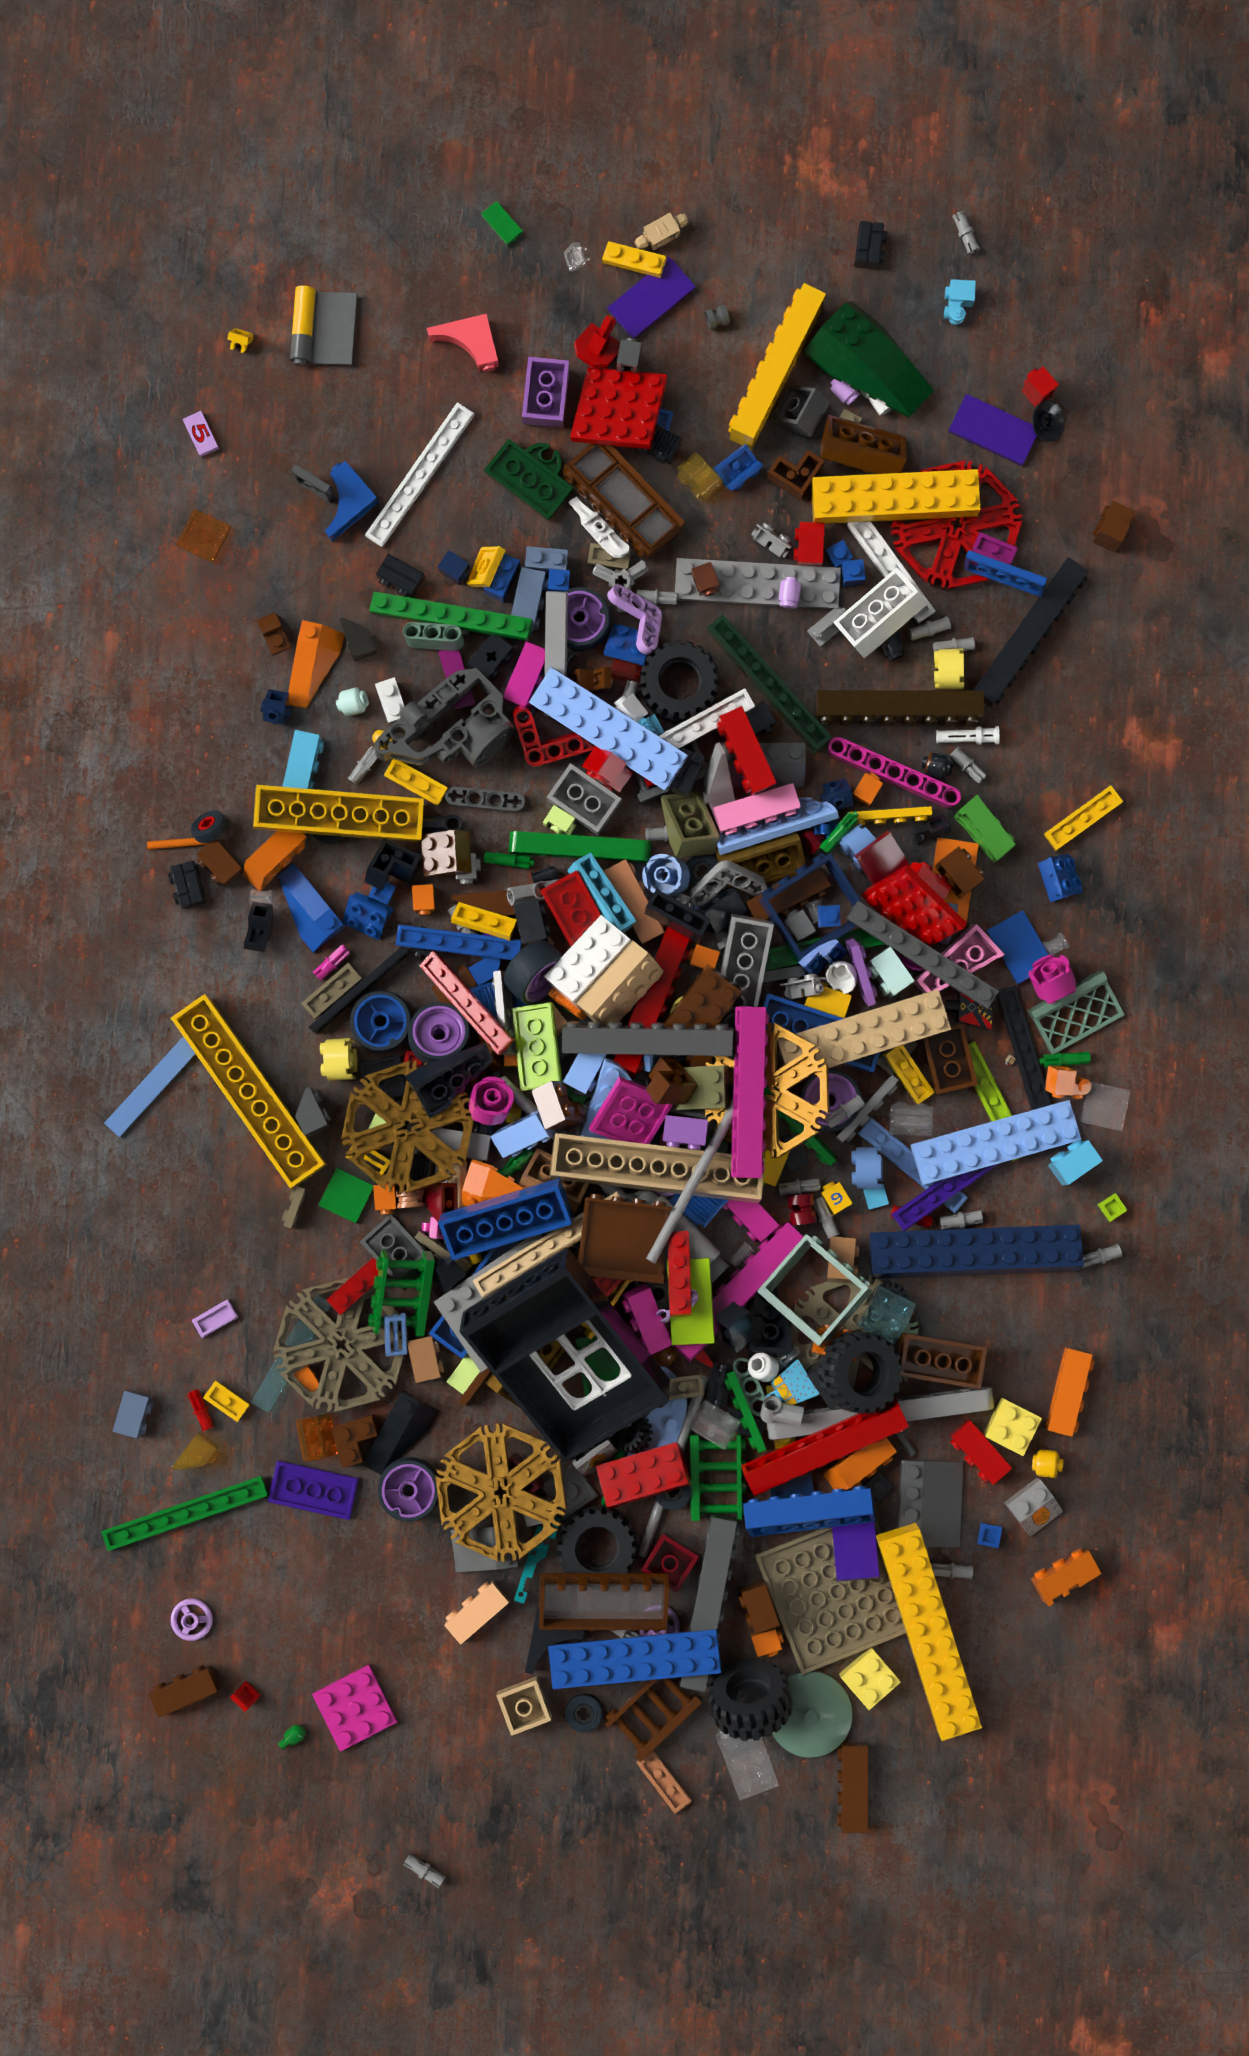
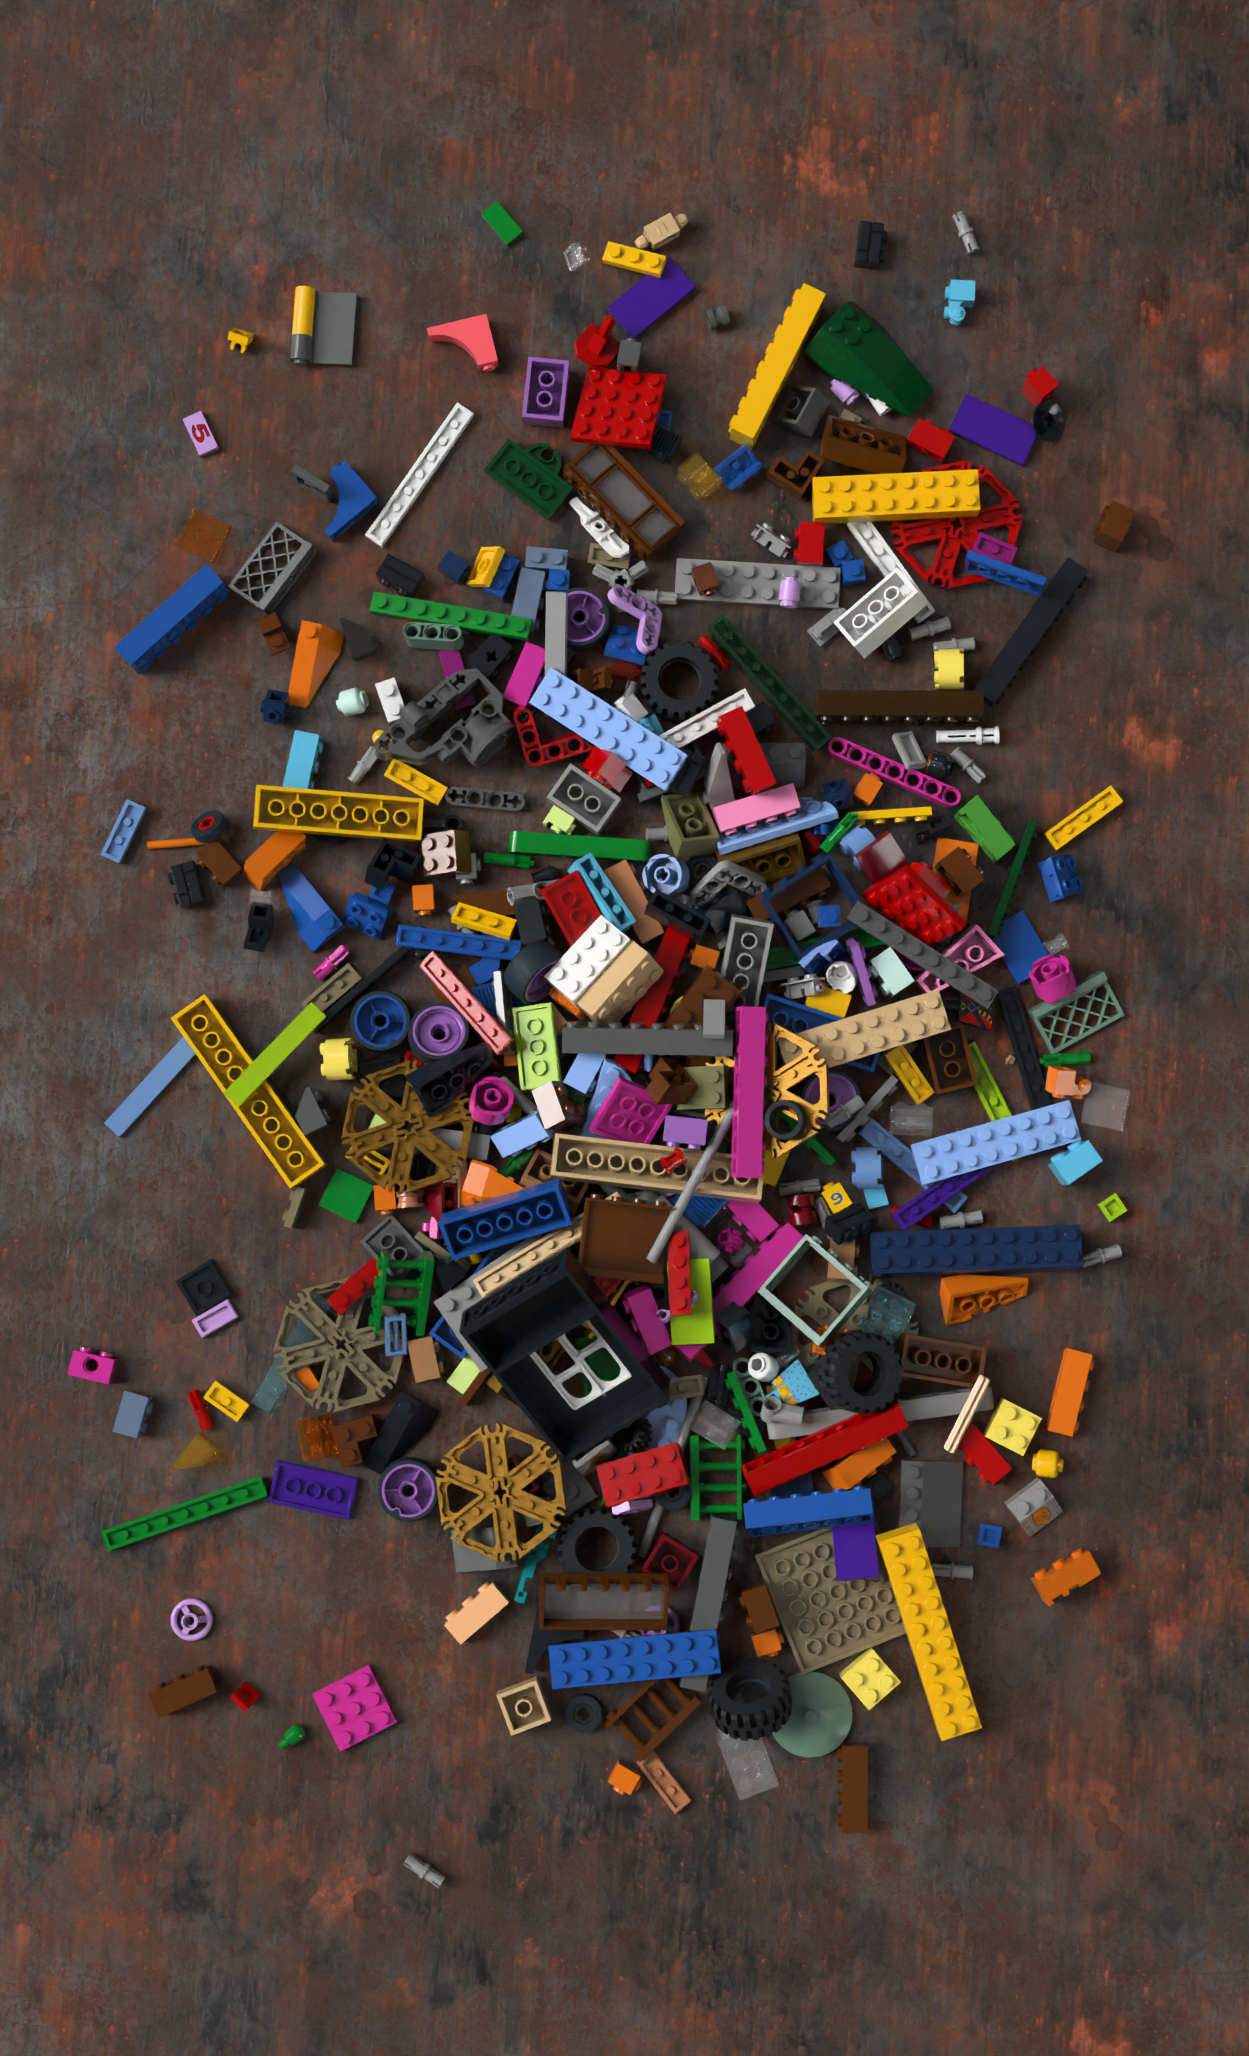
none -> dark pink brick [67,1346,118,1384]
none -> medium blue plate [100,799,147,864]
none -> blue brick [114,564,229,673]
none -> black tile [175,1259,233,1317]
none -> lime tile [223,1002,326,1107]
none -> dark grey fence [228,521,318,615]
none -> orange brick [608,1760,642,1795]
none -> lavender tile [611,1499,653,1515]
none -> red bush [659,1147,687,1175]
none -> red axle [698,634,732,672]
none -> light grey tile [703,999,725,1039]
none -> dark pink gear [717,1227,744,1254]
none -> black tyre [764,1100,807,1140]
none -> black brick [824,1203,874,1245]
none -> light grey tile [892,731,927,770]
none -> red brick [906,418,955,464]
none -> orange wedge [939,1275,1029,1325]
none -> tan axle [944,1375,990,1453]
none -> dark green plate [986,819,1038,940]

